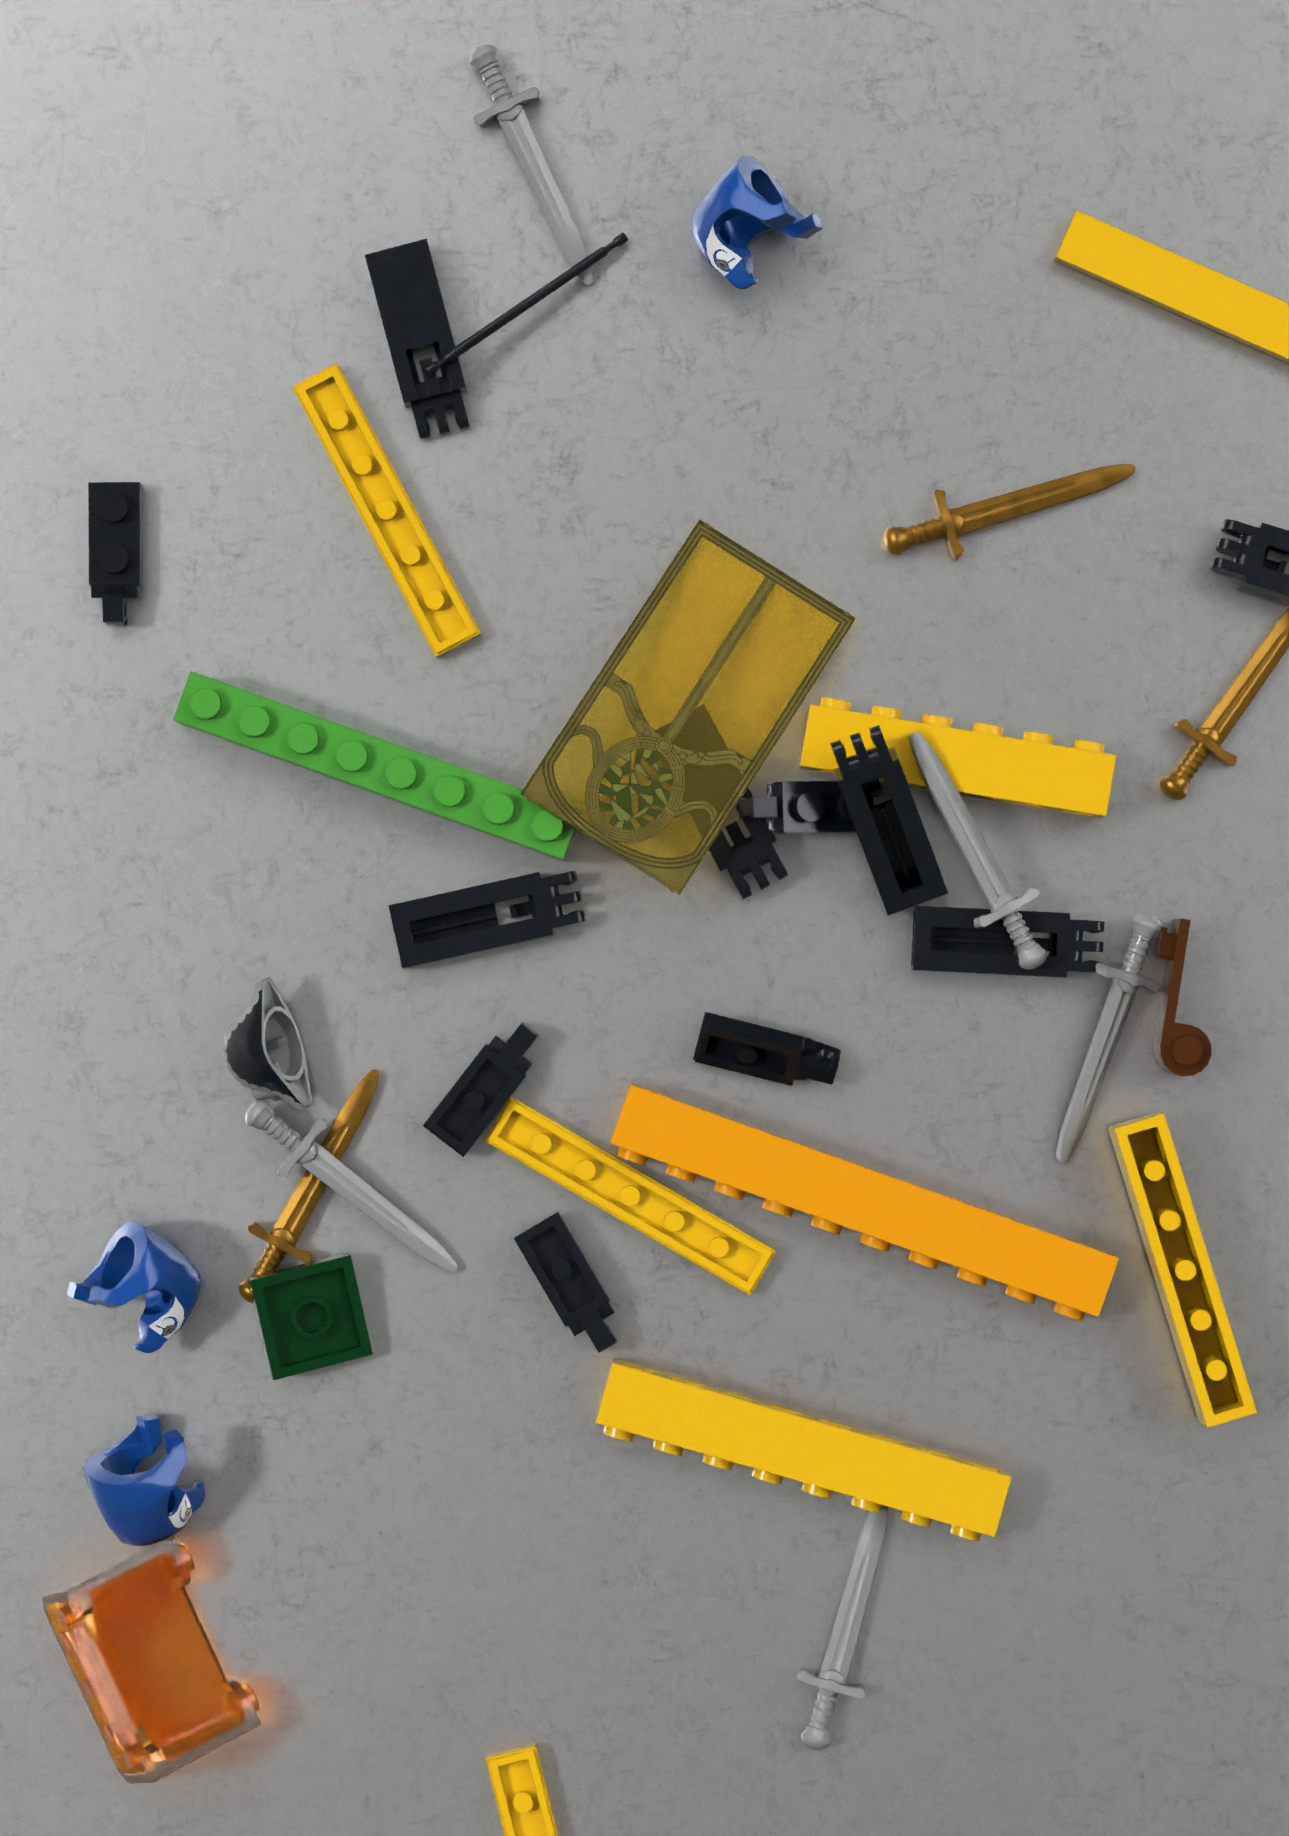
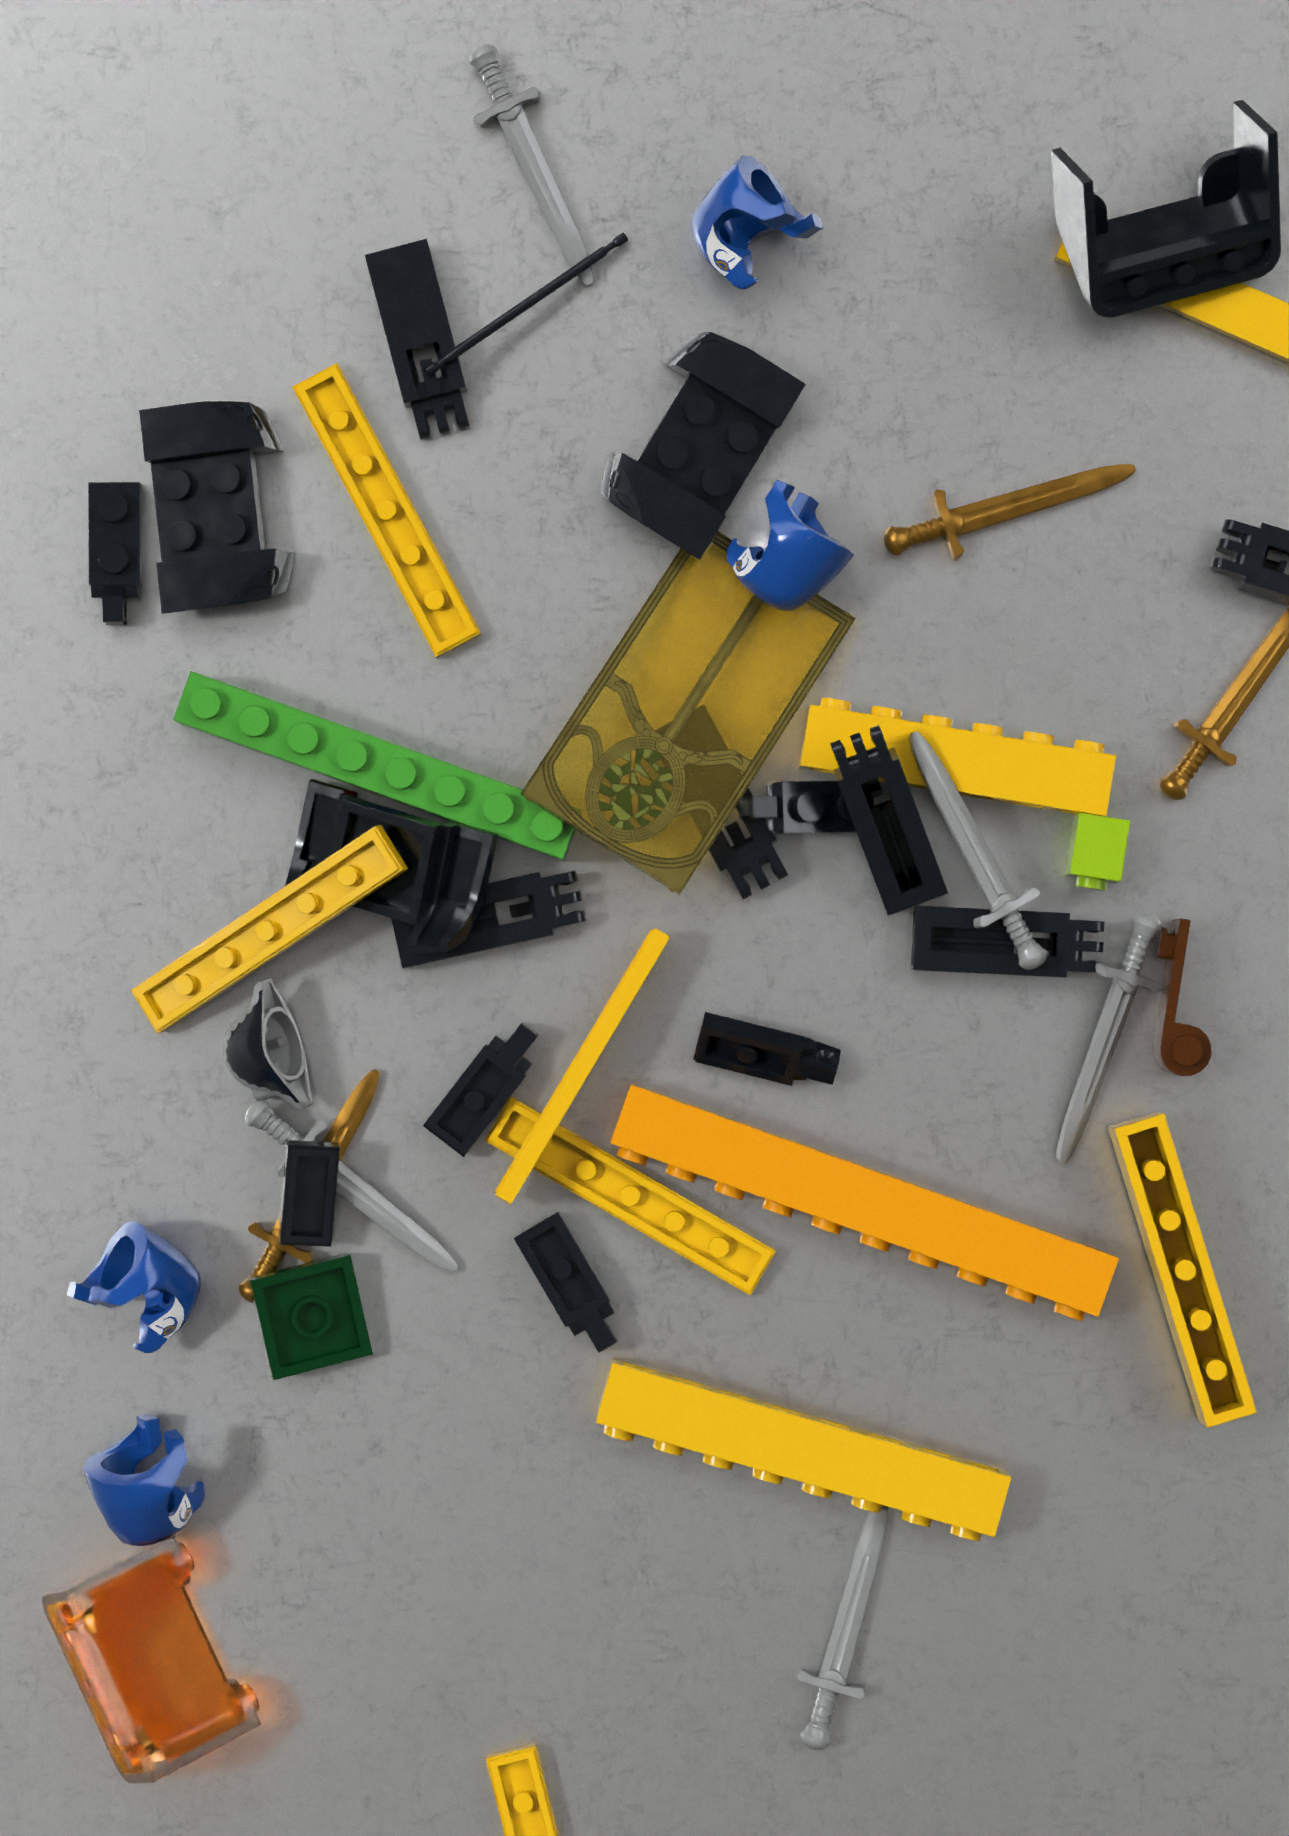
none -> yellow tile [131,825,408,1034]
none -> black piece [139,401,295,614]
none -> black tile [278,1140,340,1247]
none -> black piece [284,779,498,954]
none -> yellow tile [494,928,670,1206]
none -> black piece [600,332,806,560]
none -> blue piece [726,480,854,611]
none -> black windscreen [1051,100,1281,318]
none -> lime brick [1065,813,1130,891]

